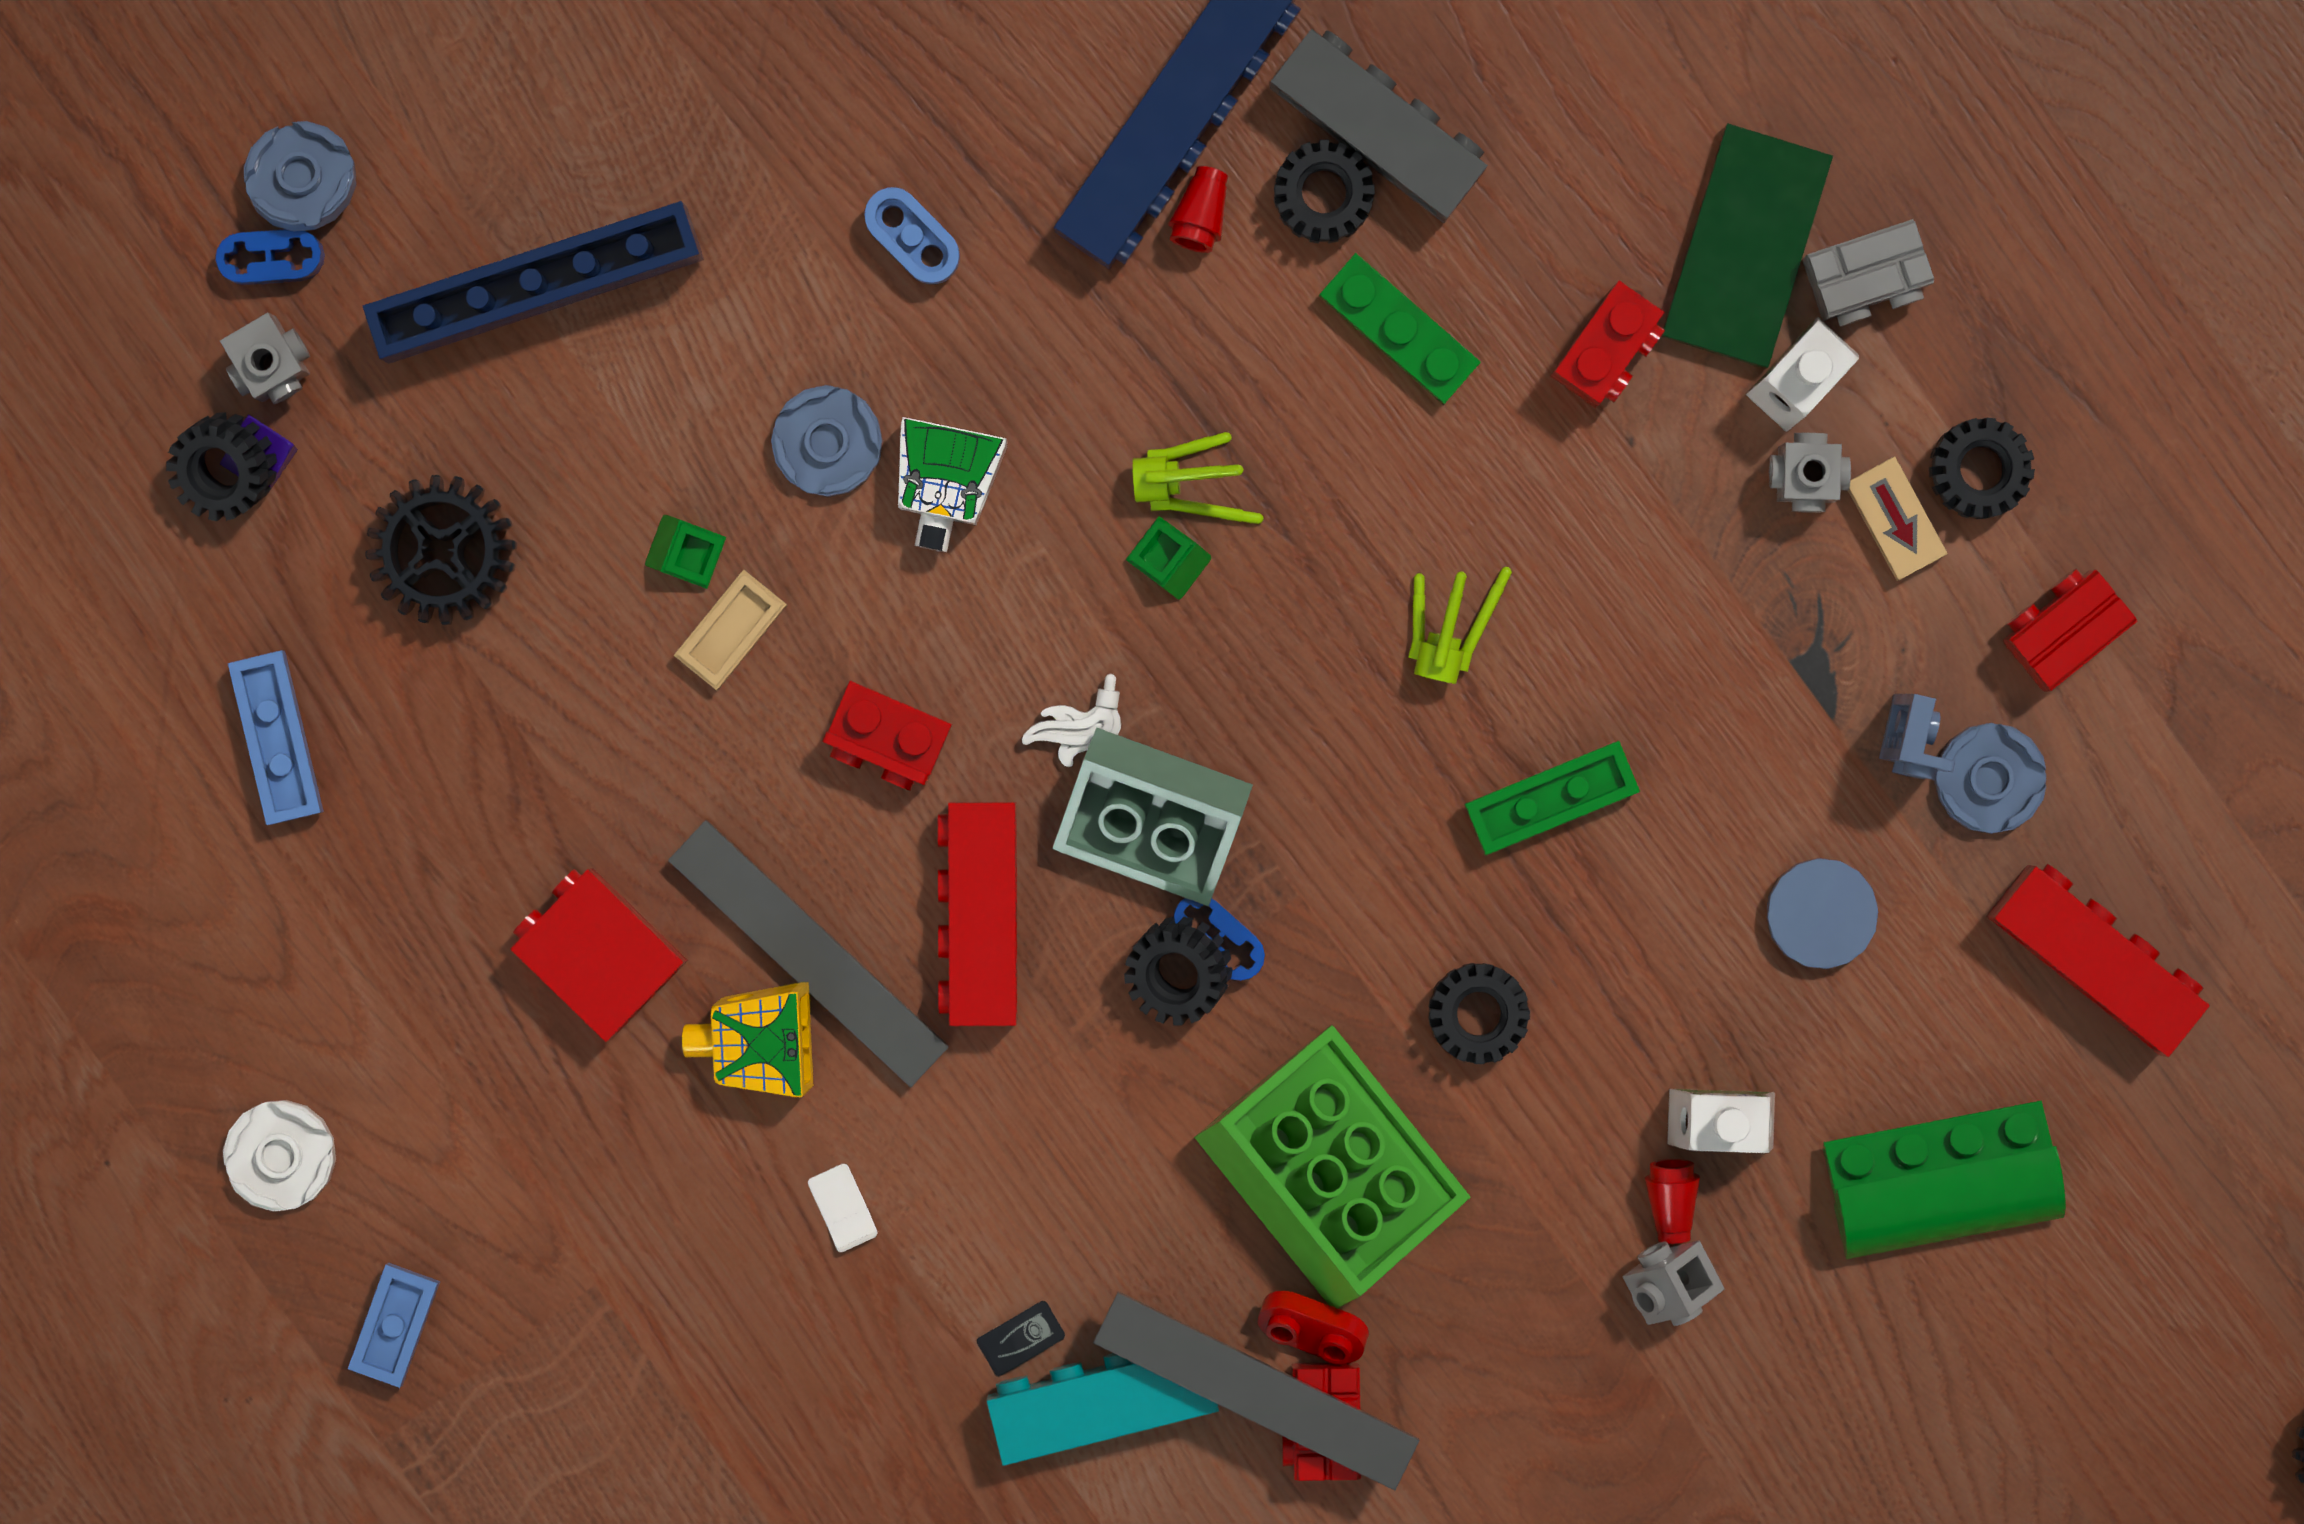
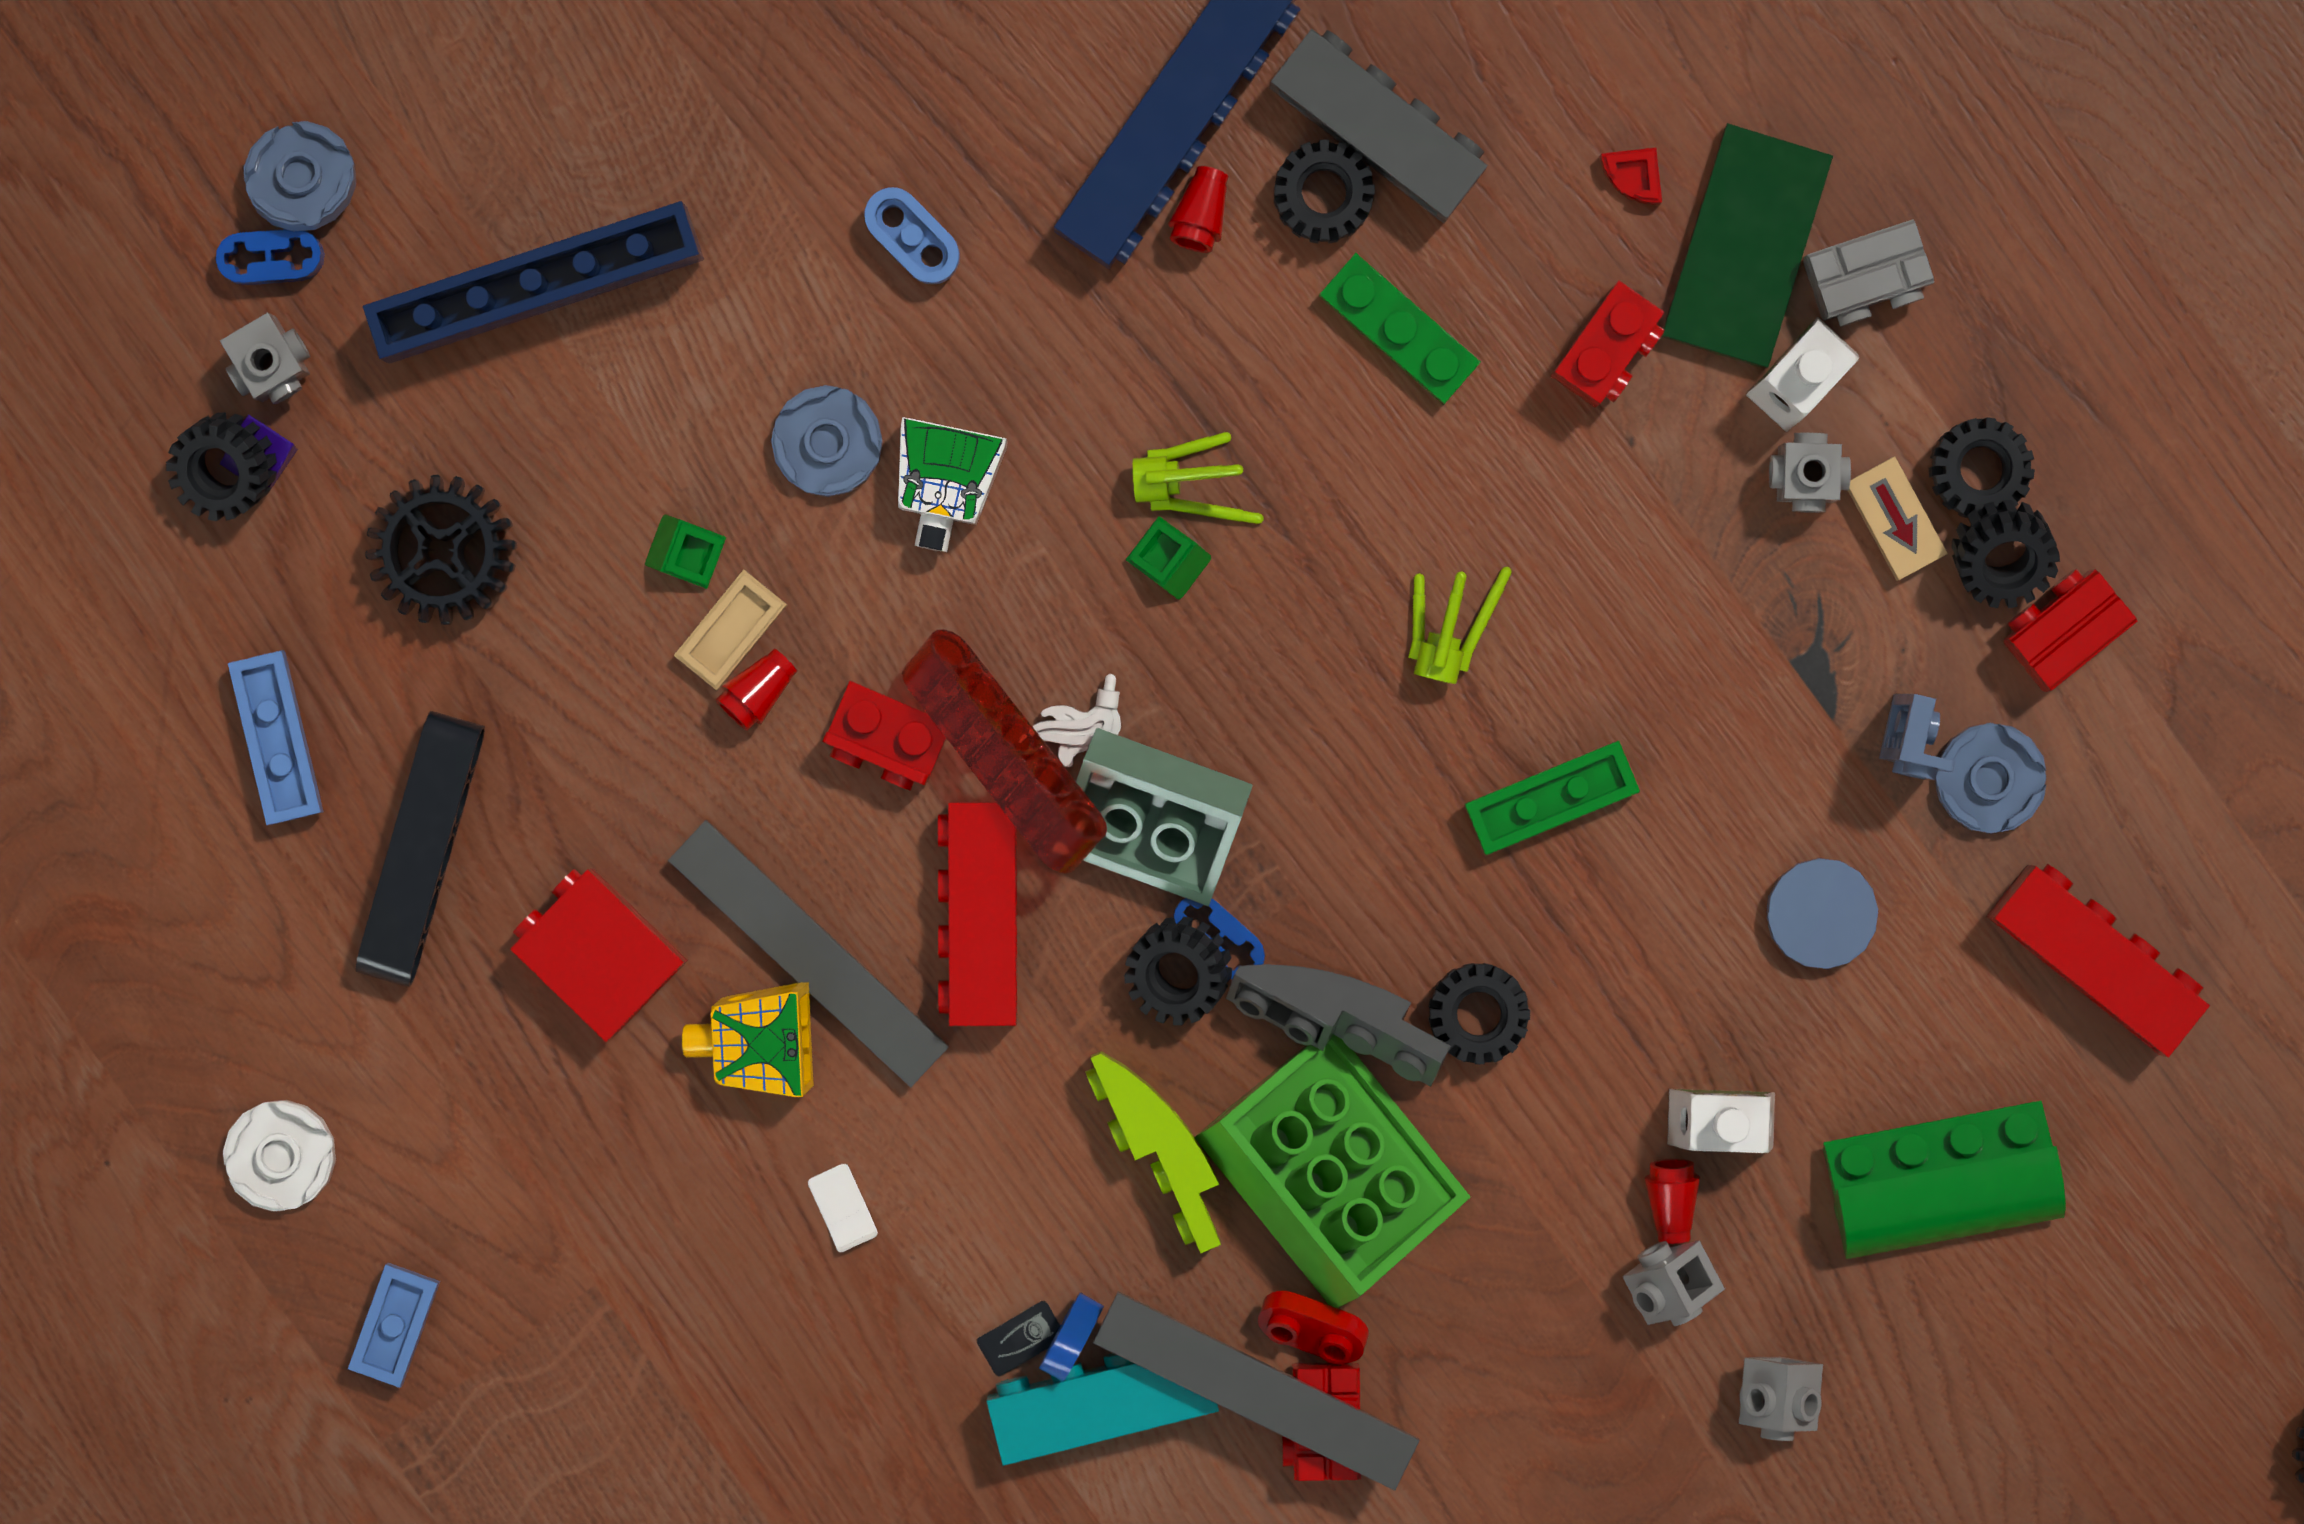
none -> black beam [355,711,485,987]
none -> red cone [716,648,798,731]
none -> clear red beam [902,629,1107,874]
none -> blue beam [1039,1292,1104,1382]
none -> lime slope [1085,1051,1221,1253]
none -> dark grey slope [1226,964,1451,1087]
none -> red tile [1600,147,1662,205]
none -> light grey brick [1739,1357,1823,1441]
none -> black tyre [1951,500,2060,608]

